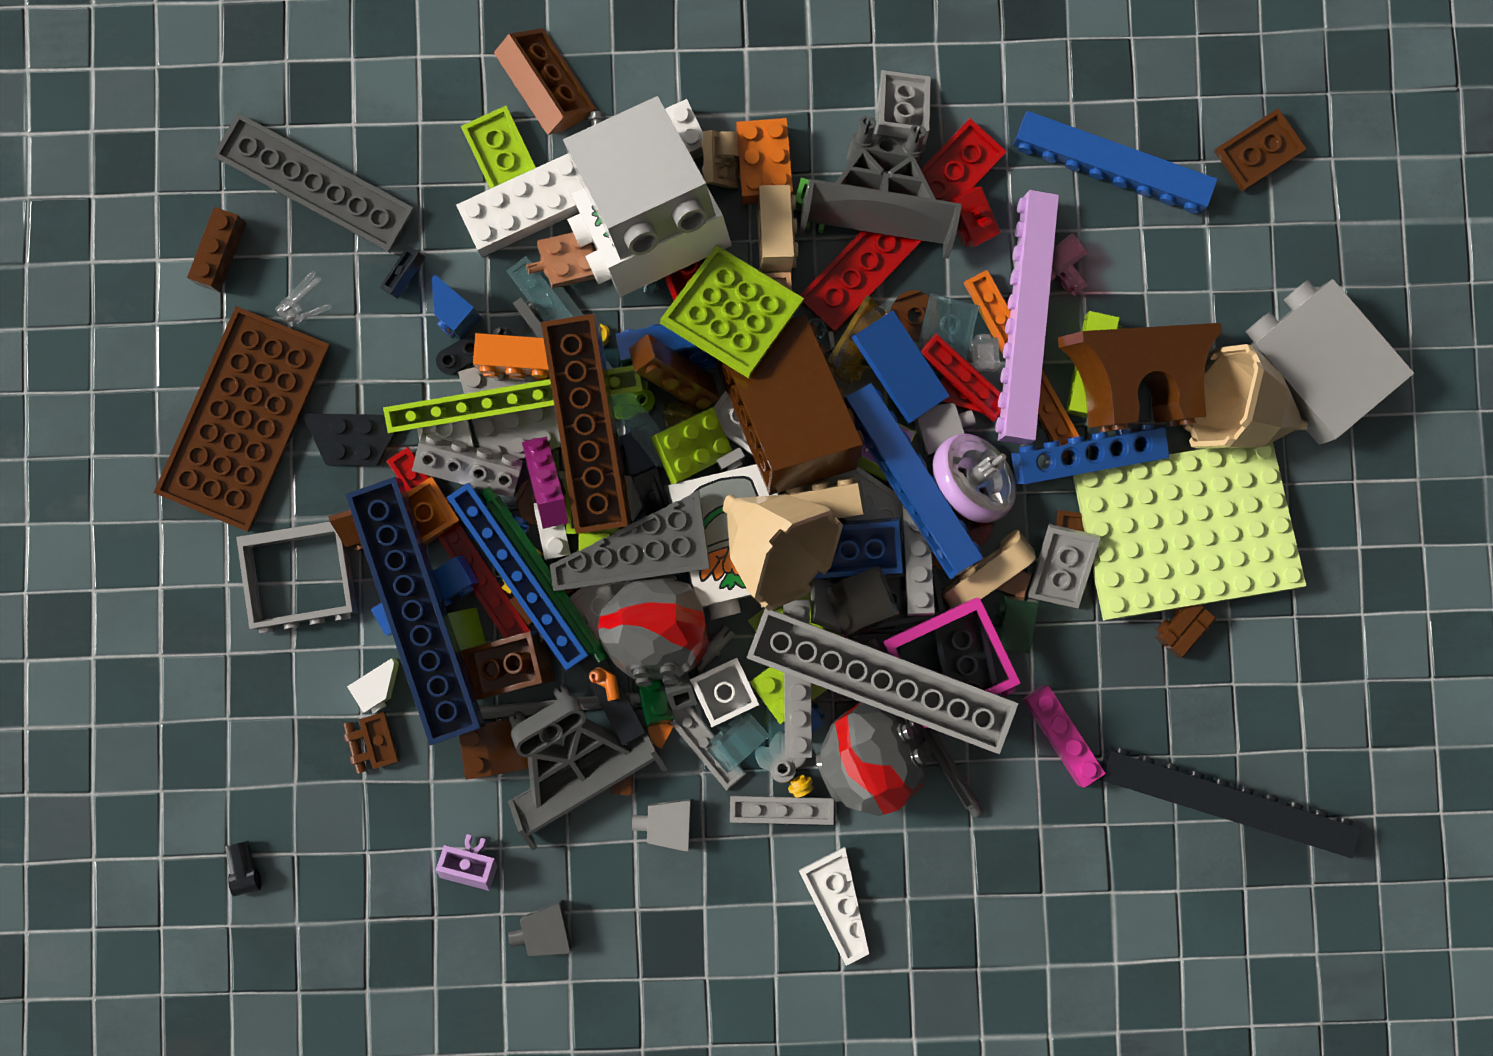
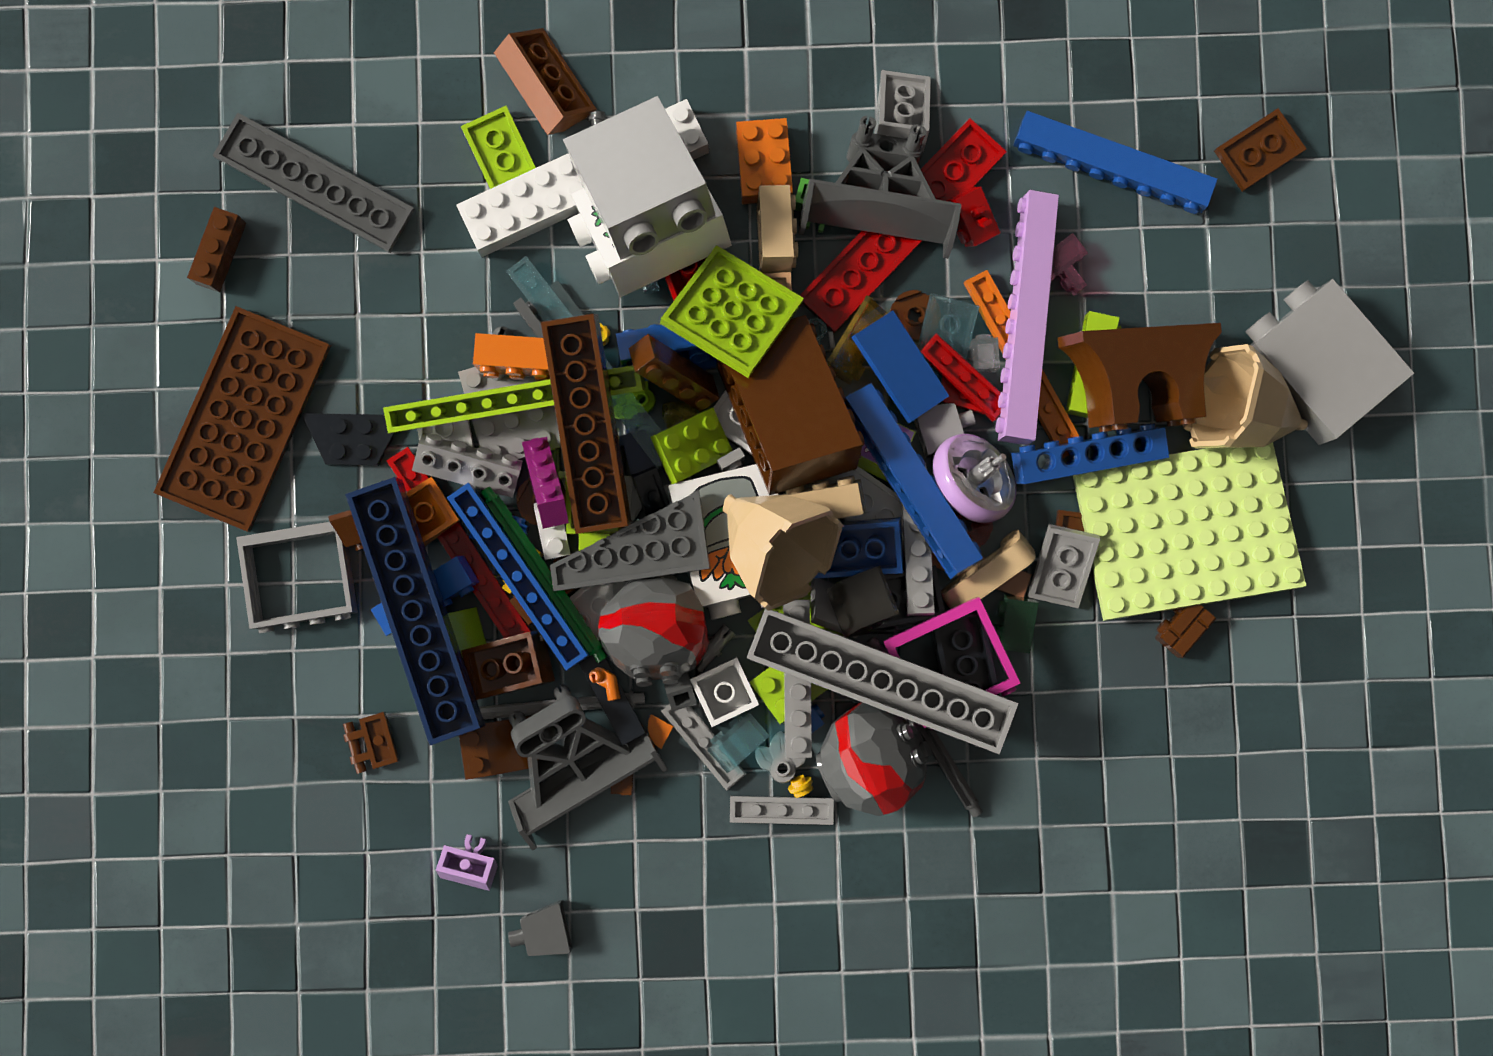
black piece [225,841,262,897] -> none
clear plant [275,271,331,324] -> none
white slope [347,658,399,714] -> none
black plate [379,246,426,299] -> none
blue slope [432,275,481,340] -> none
black plate [436,336,475,375] -> none
nougat plate [526,232,597,289] -> none
light grey torso [632,799,691,851] -> none
dark green plate [635,679,674,727] -> none
tan plate [701,130,739,189] -> none
white wing [799,847,869,966] -> none
dark pink brick [1022,685,1106,788] -> none
black brick [1098,747,1361,859] -> none

